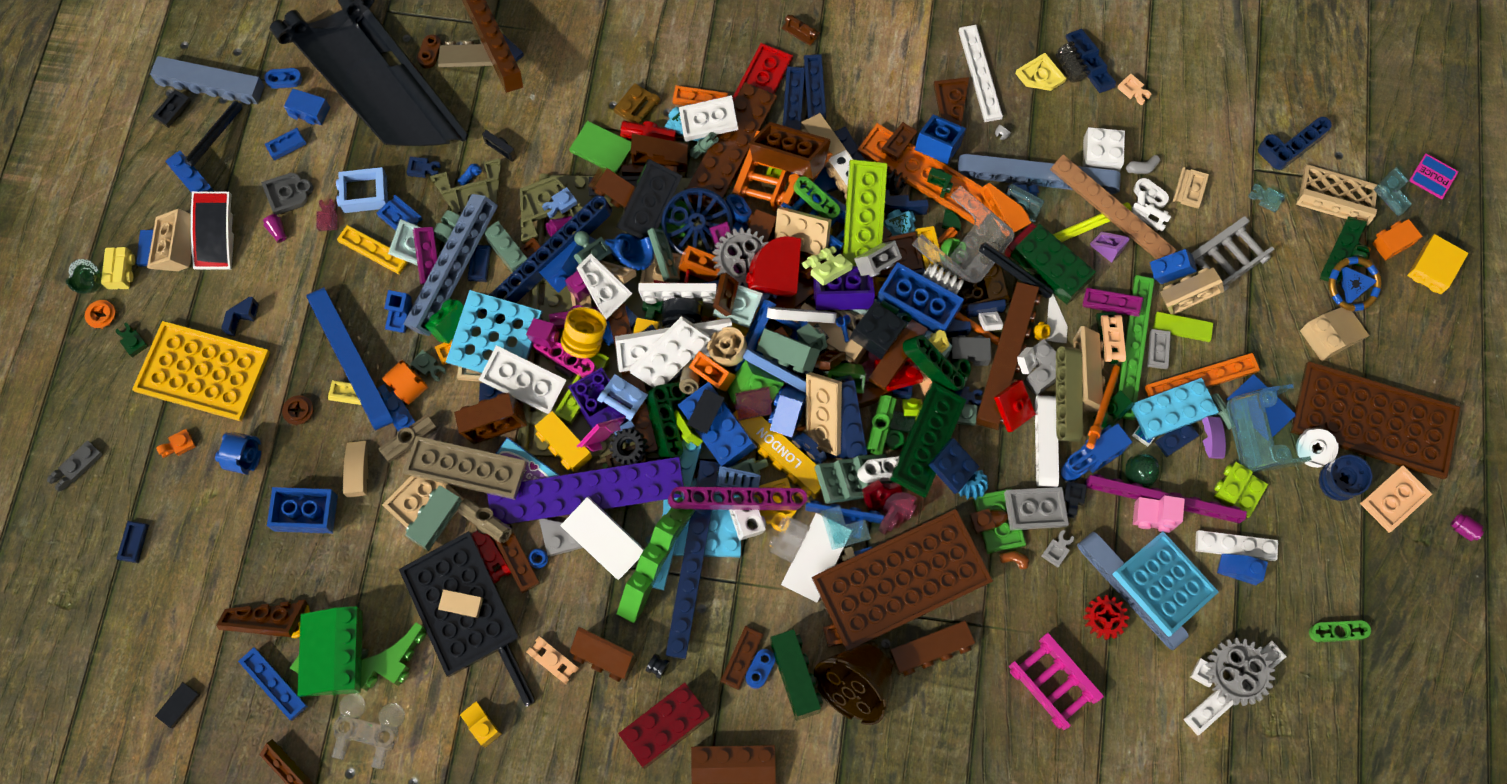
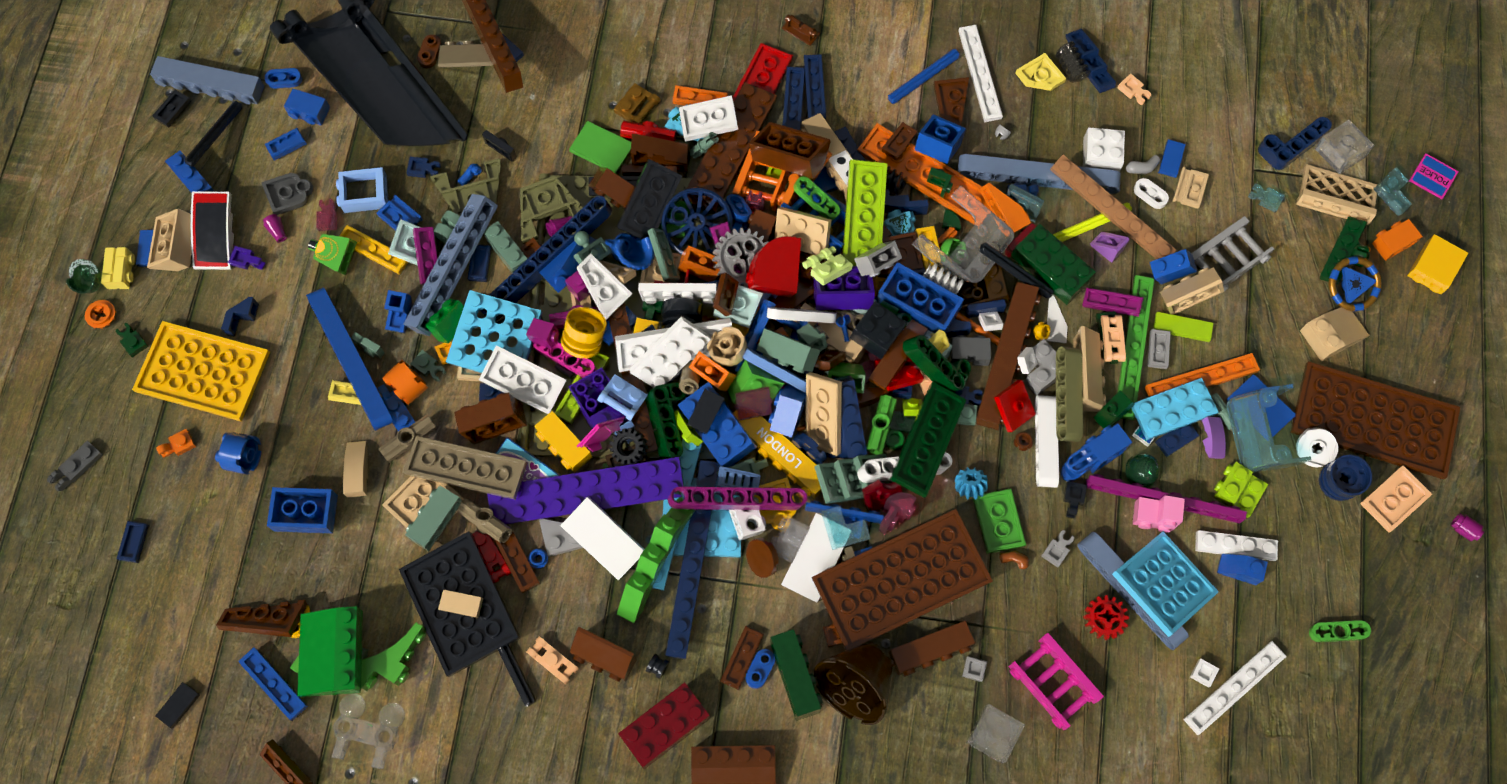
reddish brown gear [282,395,314,426] -> none
yellow arch [460,702,502,748] -> none
medium blue plate [542,187,578,218] -> none
dark blue plate [929,438,980,494] -> none
reddish brown plate [969,509,1008,534] -> none
light grey plate [1004,487,1069,530] -> none
orange bar [1086,365,1121,449] -> none
white piece [1131,191,1171,232] -> none
light grey gear [1206,638,1275,706] -> none
none -> dark purple plate [228,246,266,270]
none -> bright green torso [308,234,357,275]
none -> sand green plate [351,332,385,359]
none -> clear pink plate [746,190,765,213]
none -> reddish brown tile [746,538,779,578]
none -> blue axle [888,49,960,104]
none -> light grey tile [962,656,987,682]
none -> clear brick [966,704,1025,764]
none -> reddish brown plate [1014,432,1033,451]
none -> blue tile [1158,139,1186,178]
none -> clear brick [1315,120,1374,174]

